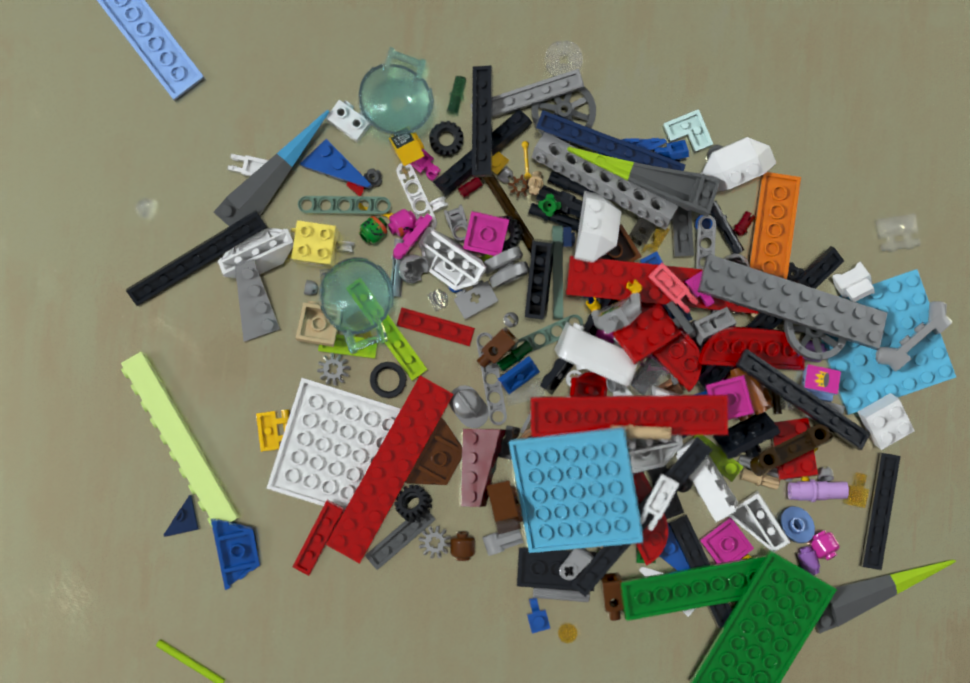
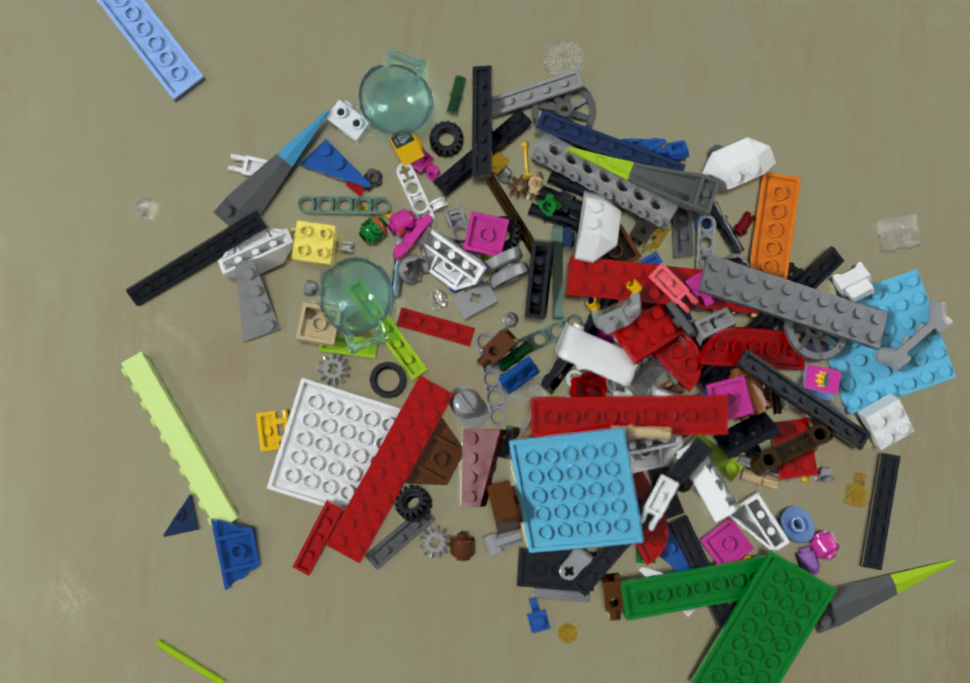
dark red pin [458,177,483,198] -> none
light aqua plate [663,109,713,152] -> none
lavender piece [788,479,849,502] -> none

